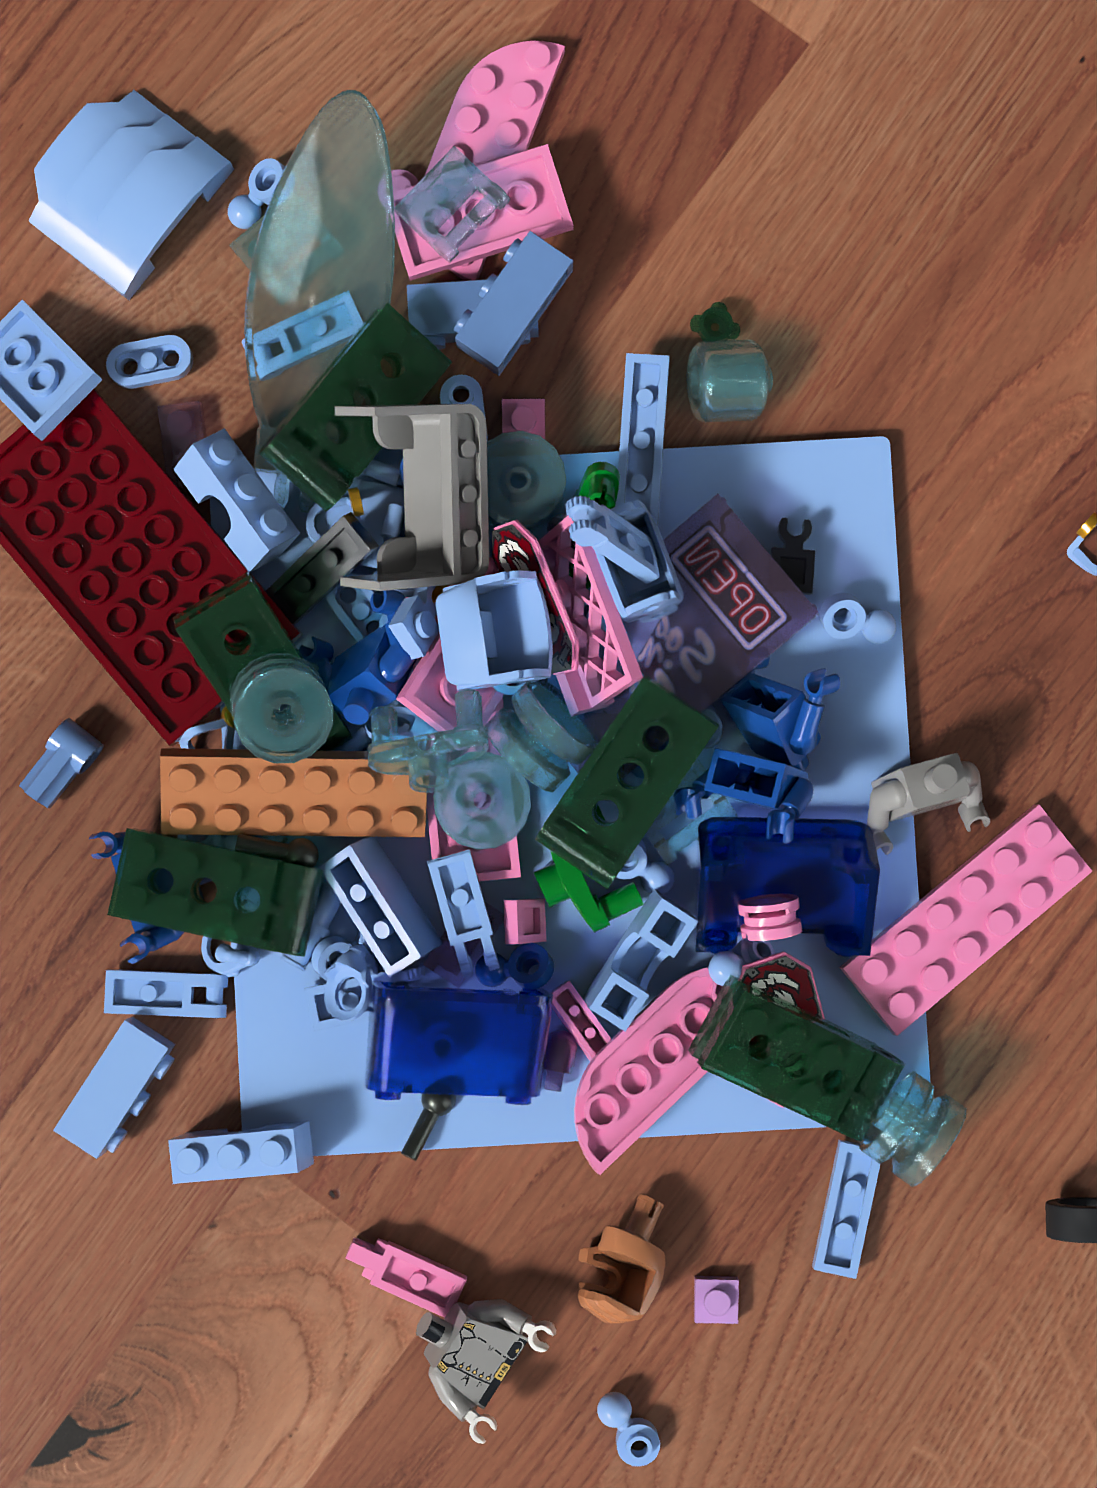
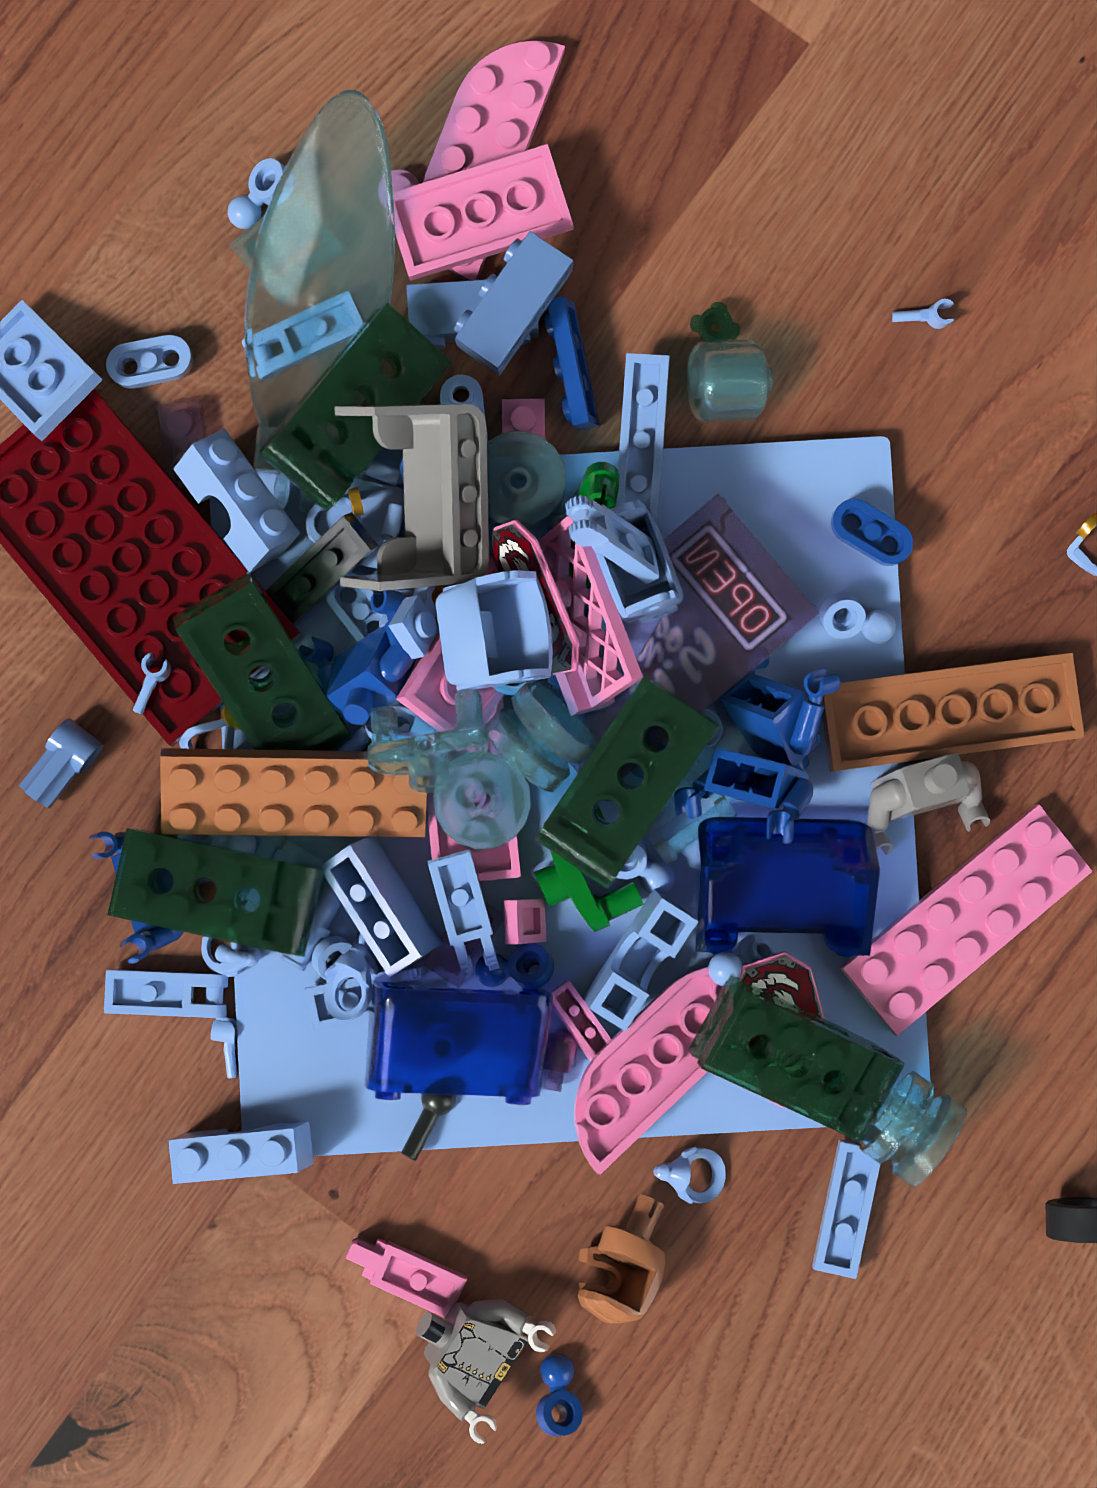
light blue slope [29,90,234,300] -> none
light blue brick [53,1017,176,1159] -> none
clear light blue wheel [230,653,333,763] -> none
pearl dark grey bar [235,833,319,868] -> none
clear light blue plate [394,146,511,263] -> none
light blue plate [597,1392,660,1466] -> none
lavender plate [694,1276,739,1324] -> none
bright pink wheel [737,893,802,941] -> none
black plate [768,518,815,595] -> none
none -> light blue hand [133,653,171,714]
none -> light blue hand [211,1017,238,1078]
none -> blue plate [536,1353,583,1437]
none -> blue plate [545,296,600,431]
none -> light blue piece [653,1146,726,1204]
none -> nougat plate [821,653,1085,772]
none -> blue plate [831,499,913,566]
none -> light blue hand [892,299,954,329]

